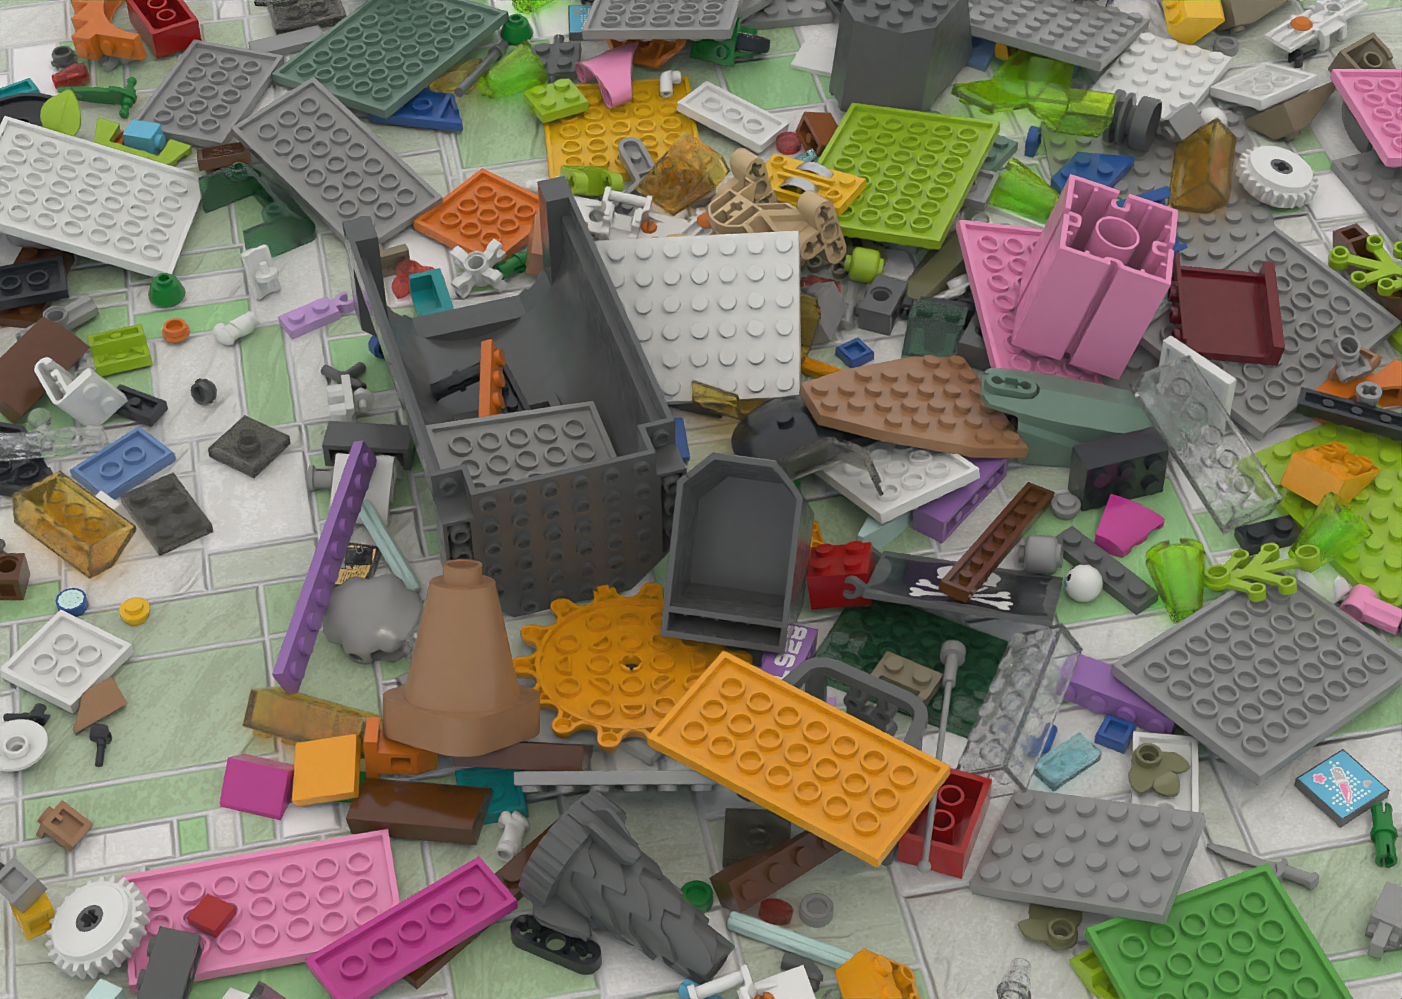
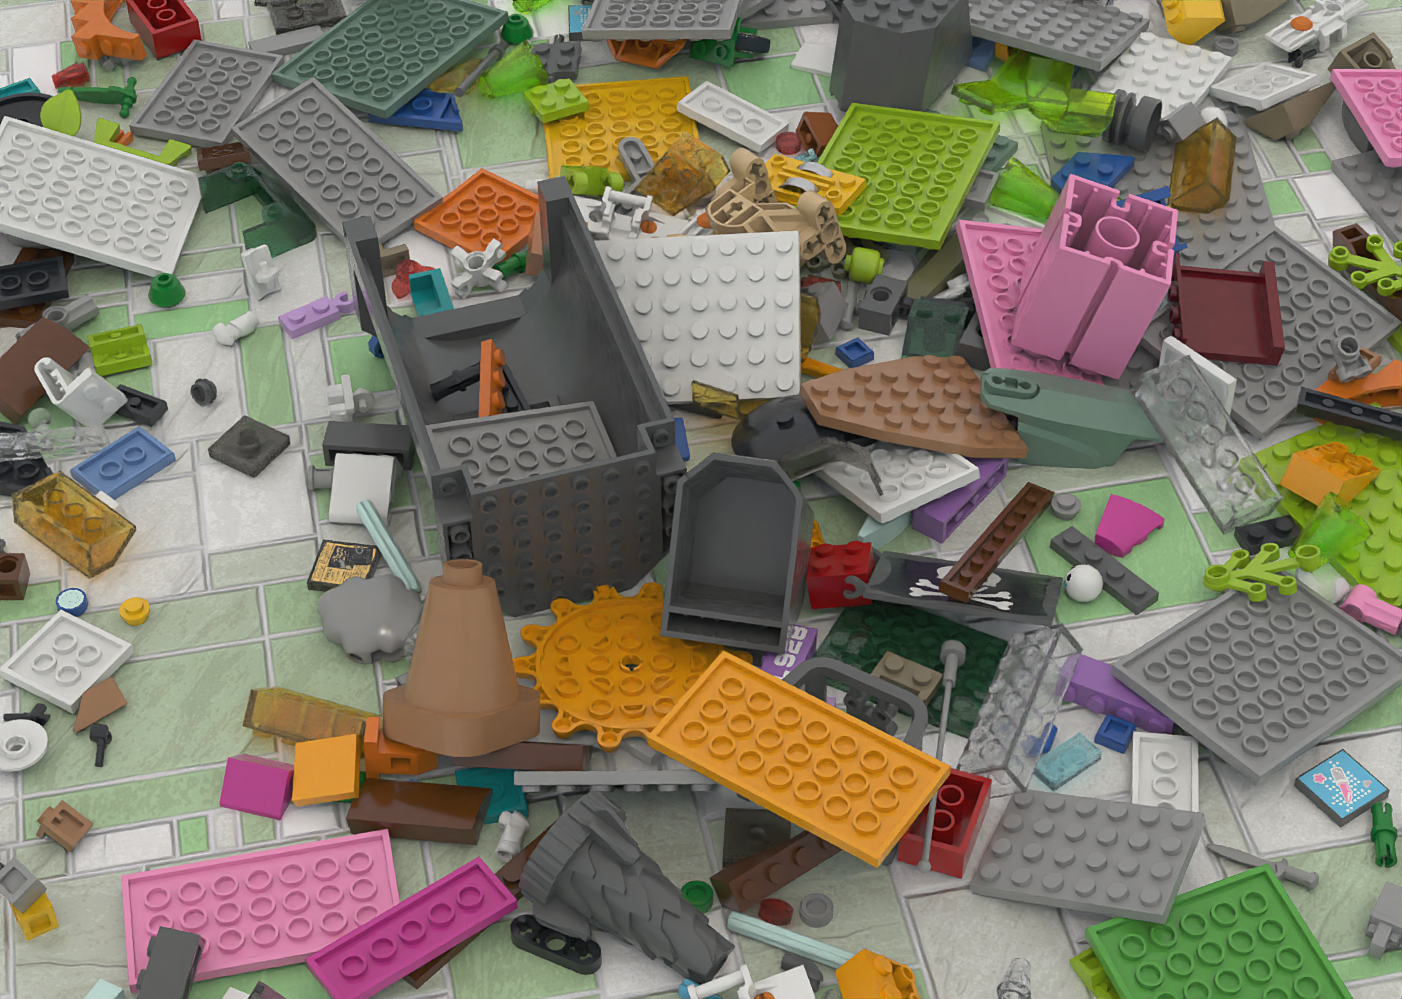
white gear [45,875,151,979] -> none
dark grey plate [51,46,76,68] -> none
clear smoke plate [120,472,213,556] -> none
medium azure brick [122,119,166,155] -> none
orange plate [162,318,190,343] -> none
red tile [187,893,237,938] -> none
medium lavender plate [272,440,377,694] -> none
dark grey piece [321,362,367,391] -> none
bright pink panel [575,41,639,109] -> none
white arm [660,69,681,98] -> none
light grey head [1018,535,1063,575] -> none
olive plate [1018,903,1083,951] -> none
blue tile [1024,126,1042,158] -> none
black brick [1068,426,1169,512] -> none
olive plate [1128,743,1190,797] -> none
clear neon green cone [1145,538,1206,624] -> none
white gear [1235,145,1319,209] -> none
light grey bush [1355,381,1383,407] -> none

